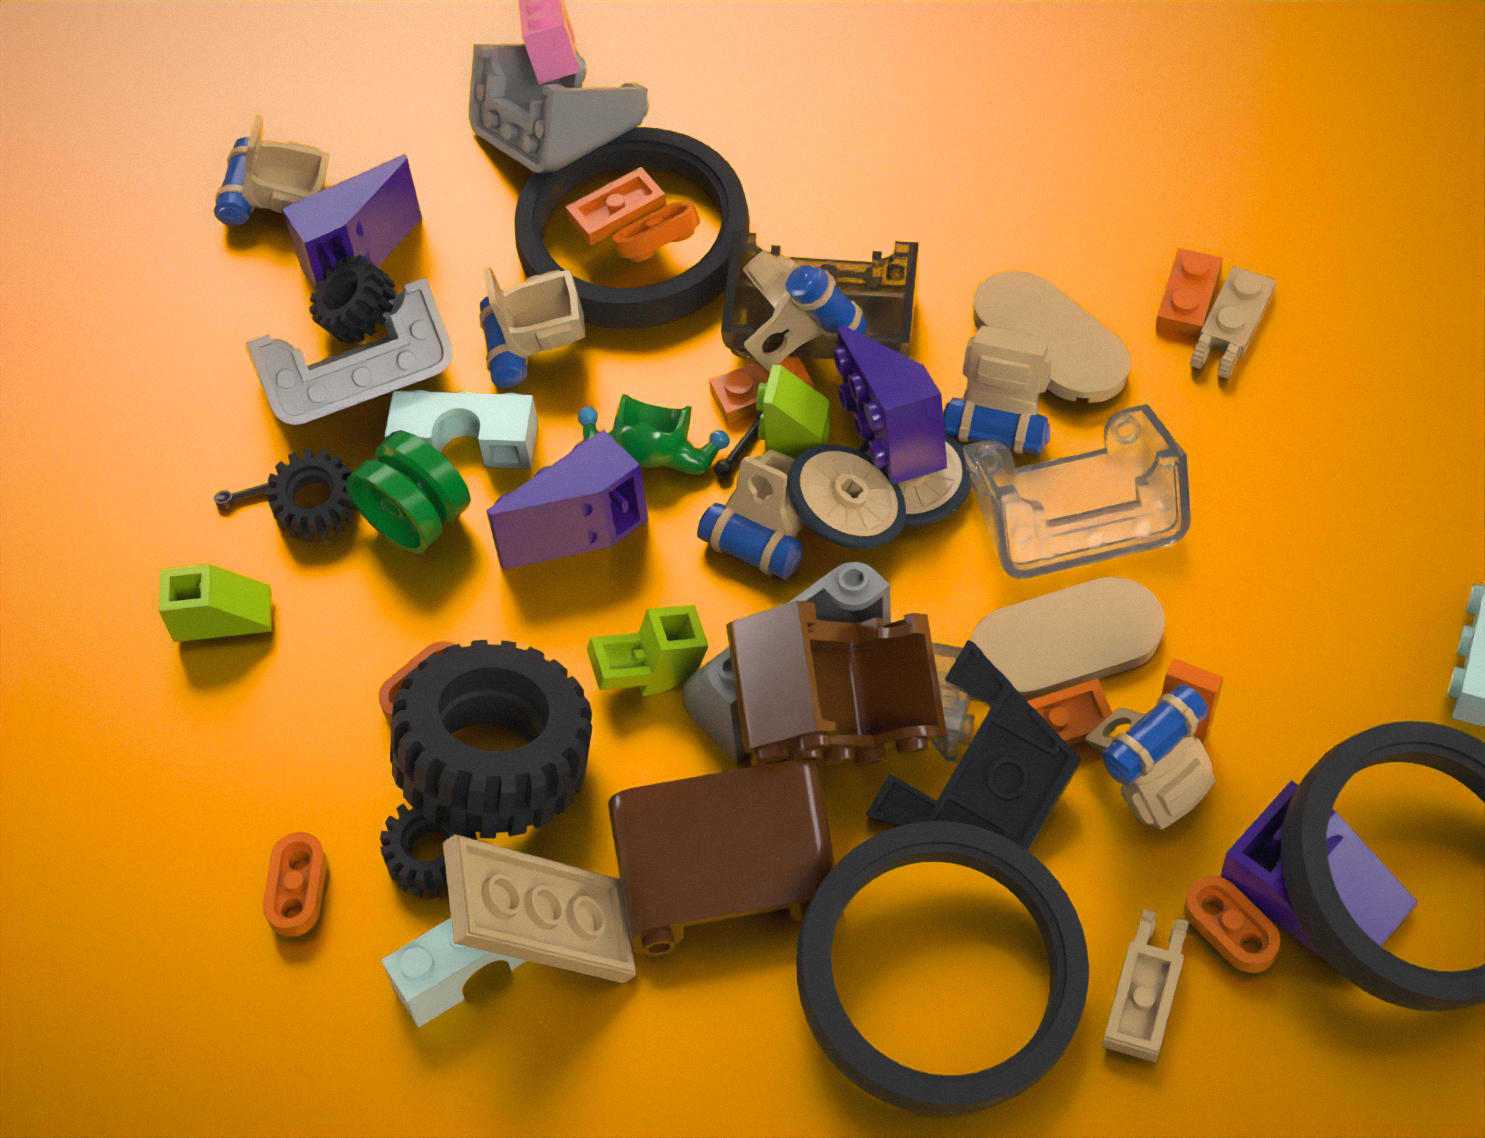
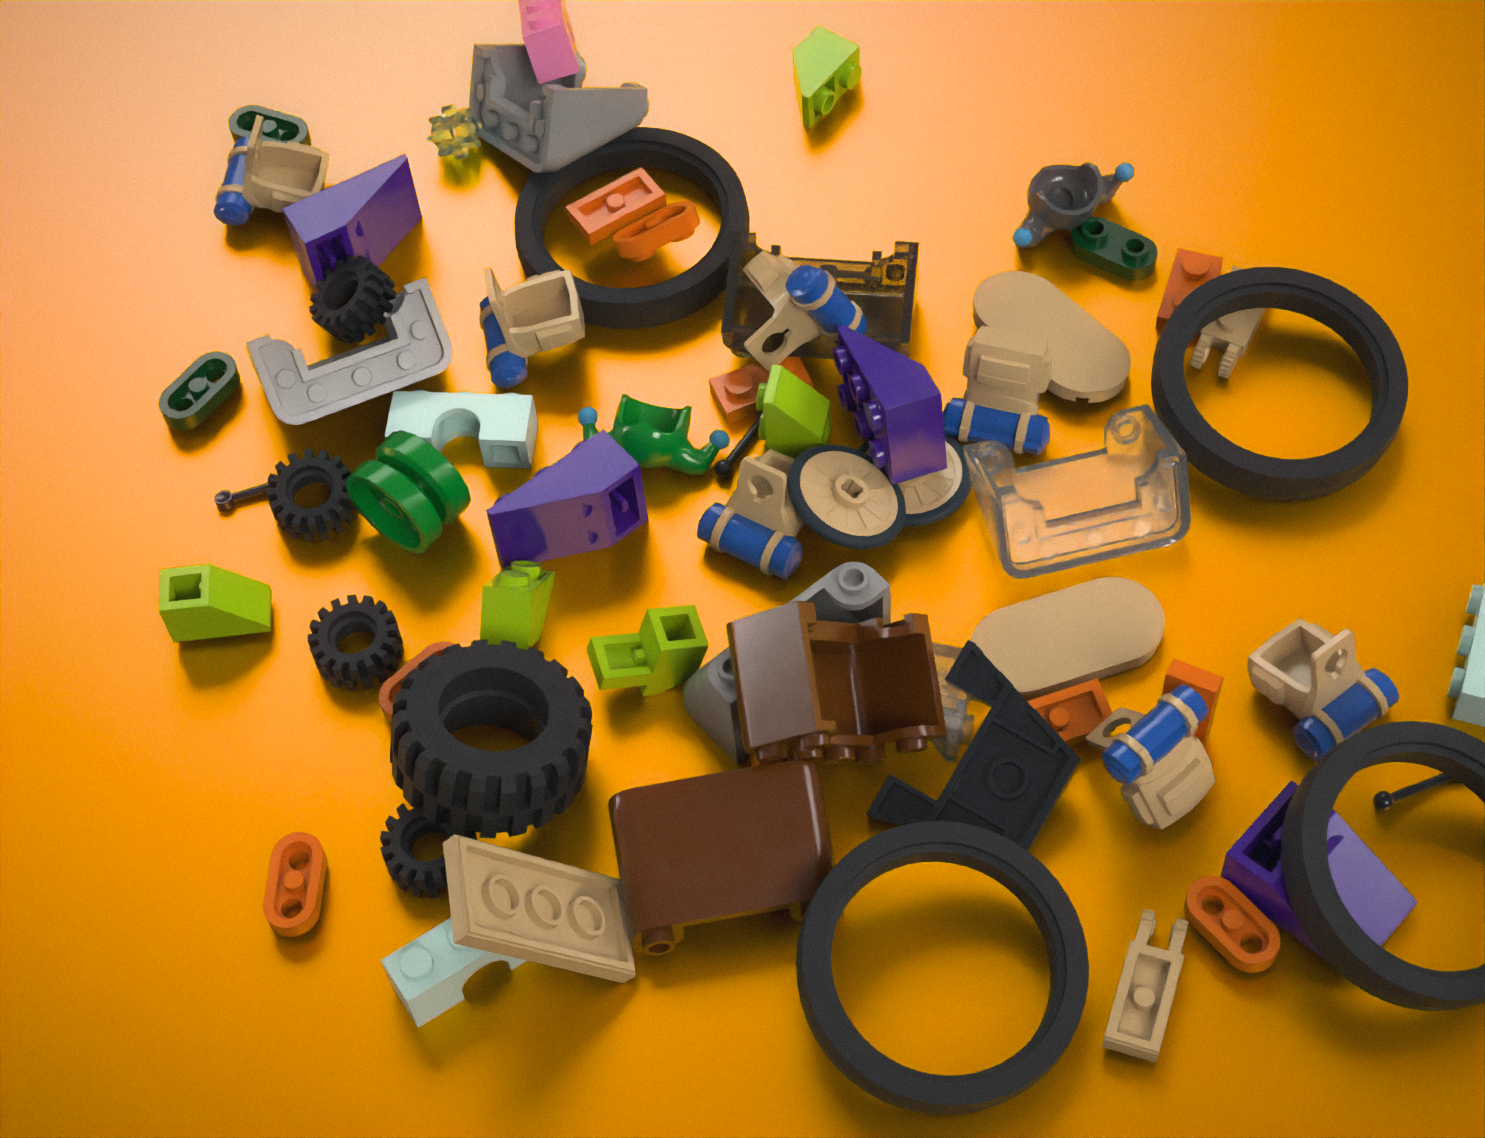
none -> plate [159,351,240,430]
none -> plate [228,105,311,146]
none -> black tyre [308,594,404,691]
none -> clear light blue gear [427,104,483,160]
none -> lime slope [480,561,555,650]
none -> lime slope [793,25,862,128]
none -> dark grey piece [1012,162,1134,249]
none -> dark green plate [1071,217,1158,281]
none -> black tyre [1151,267,1408,501]
none -> tan piece [1247,618,1399,762]
none -> black hinge [1373,773,1461,812]

